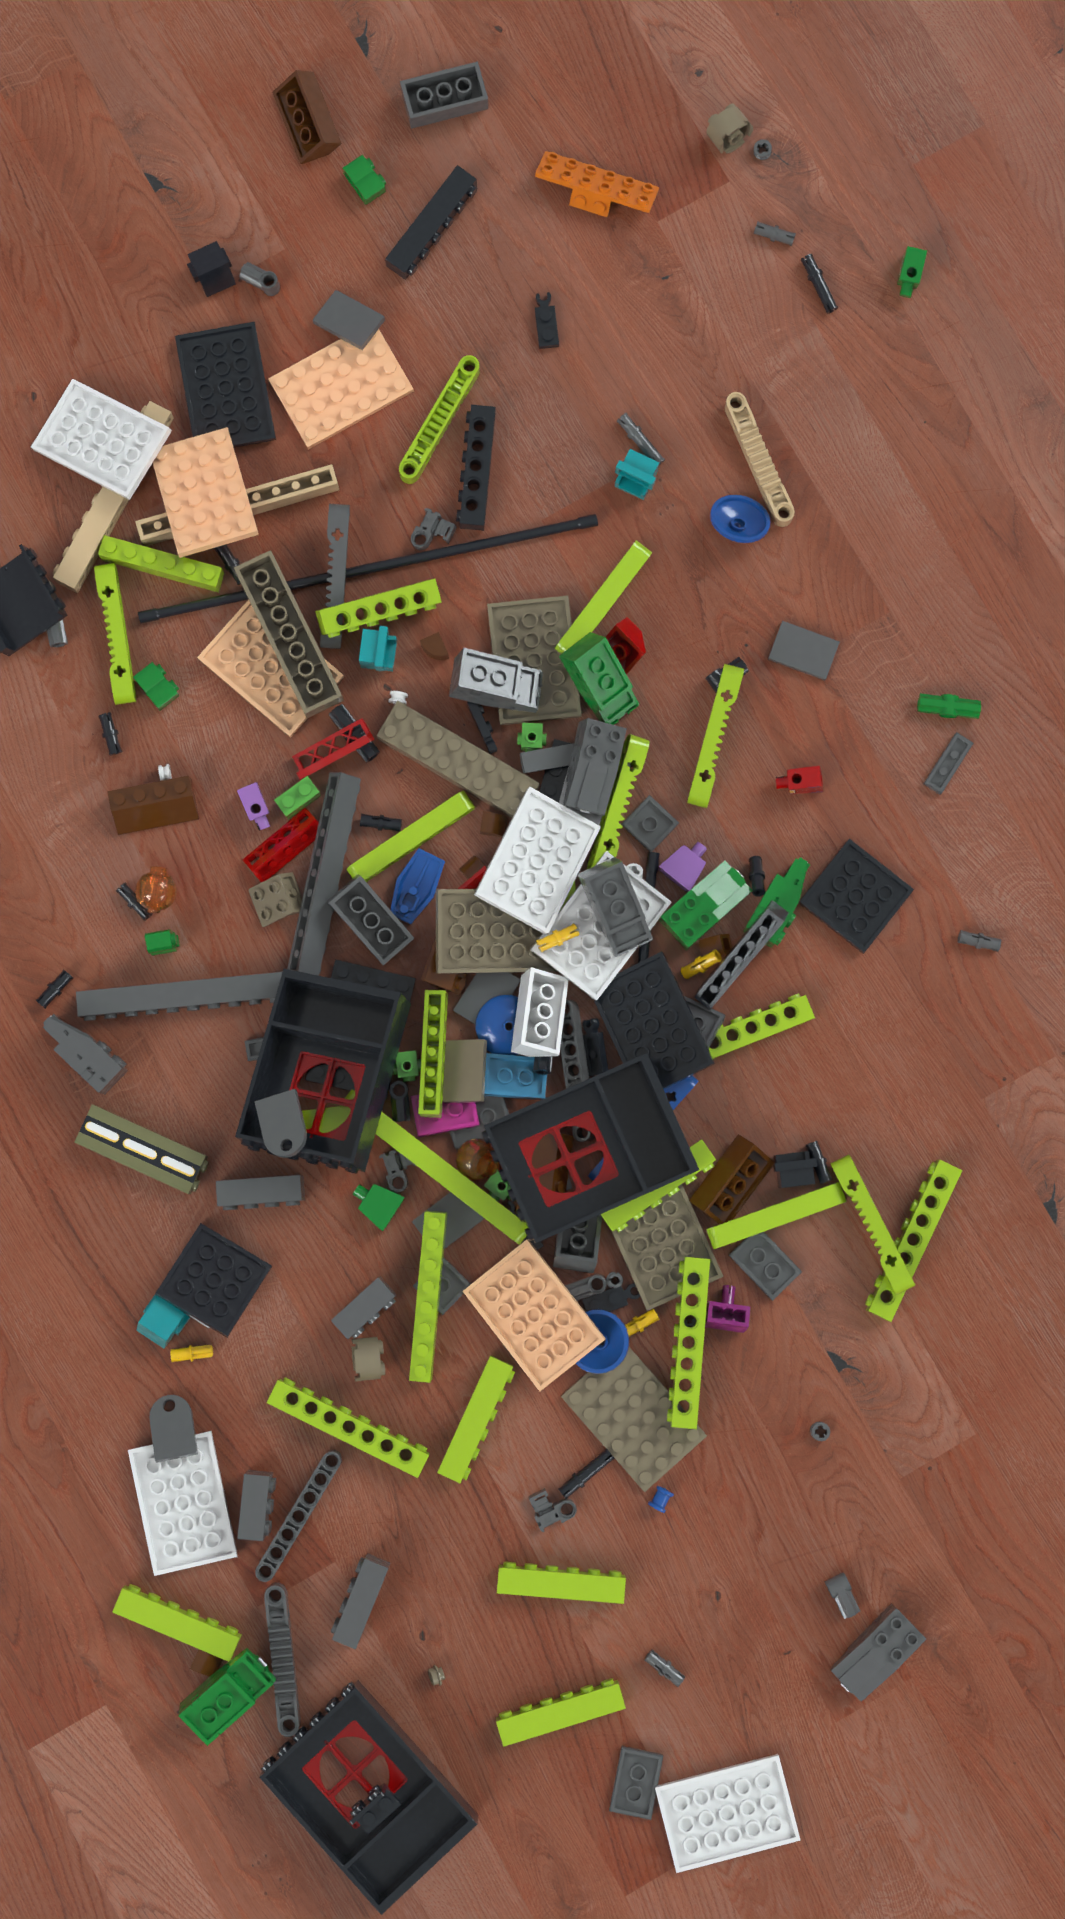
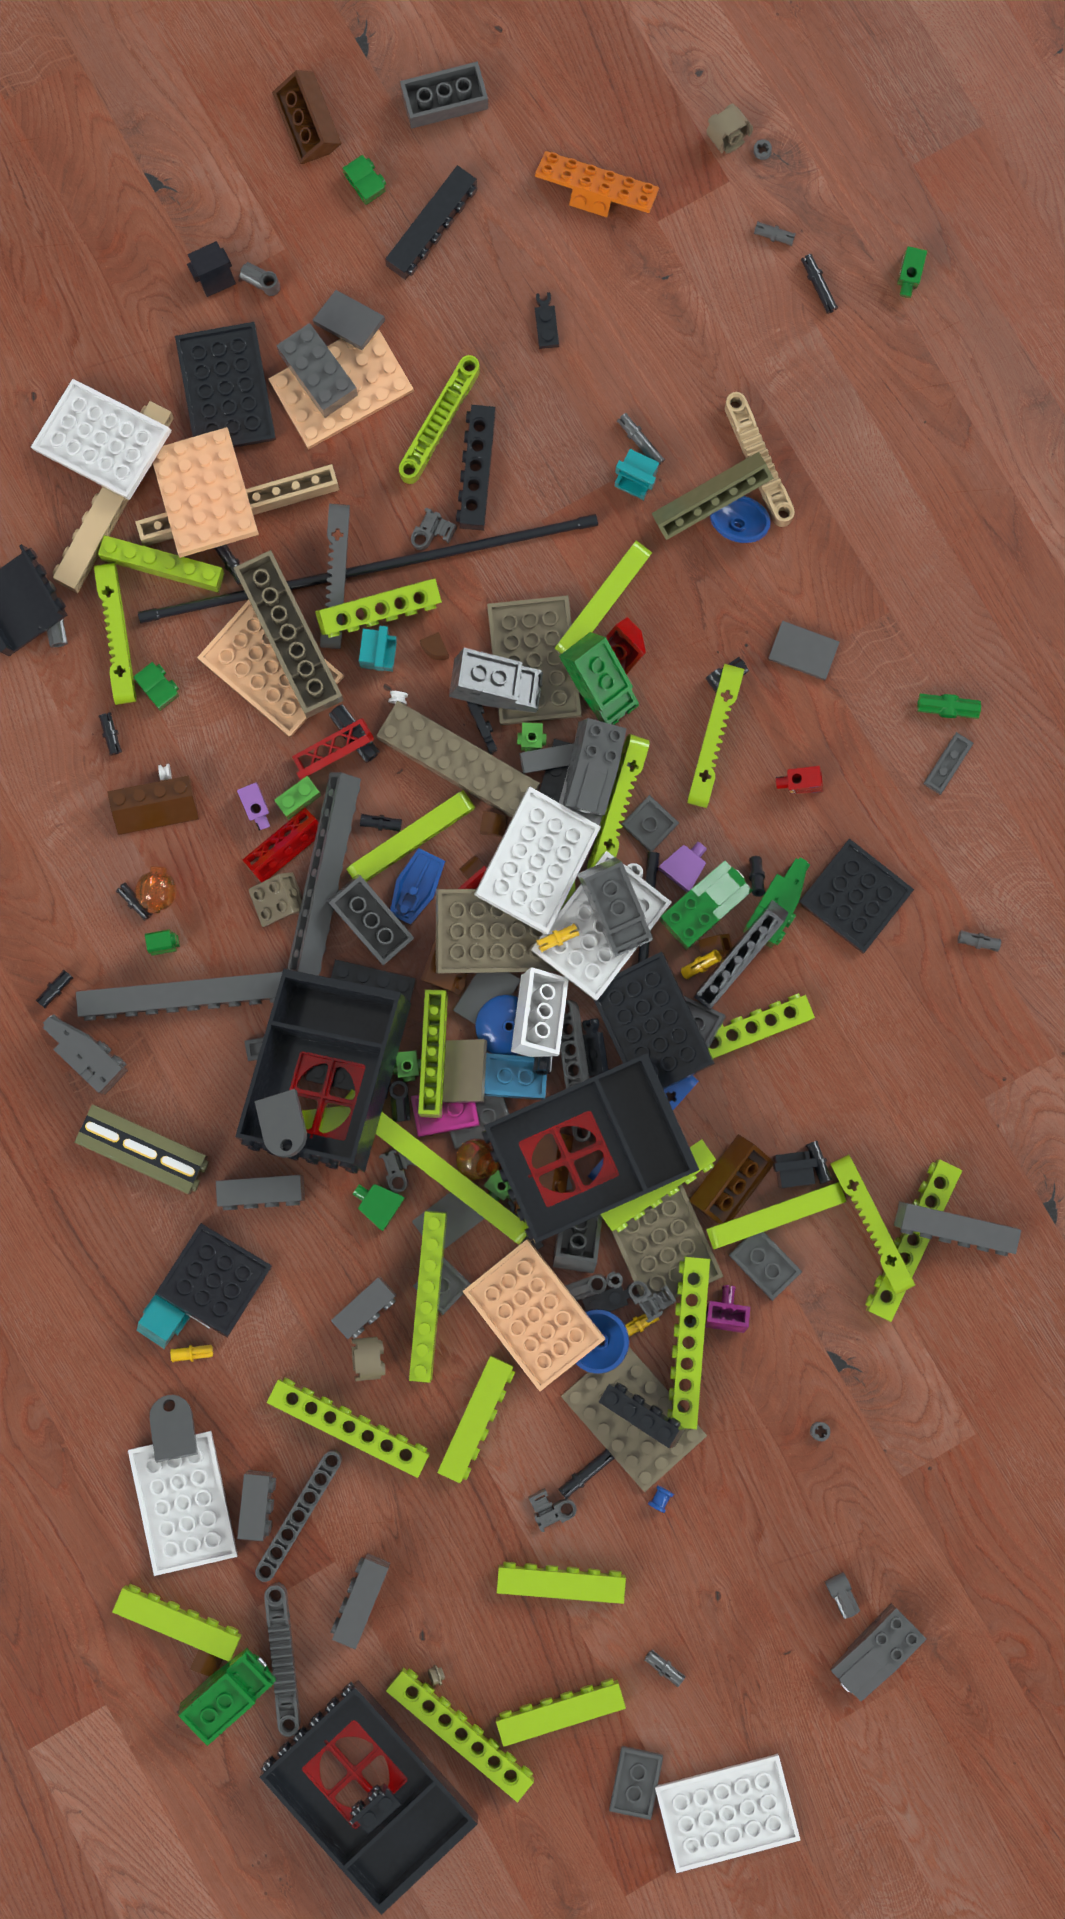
none -> dark grey brick [276,323,358,418]
none -> lime brick [386,1667,534,1803]
none -> black brick [599,1382,686,1448]
none -> dark grey piece [628,1281,676,1323]
none -> olive brick [652,452,774,540]
none -> dark grey brick [894,1201,1021,1256]

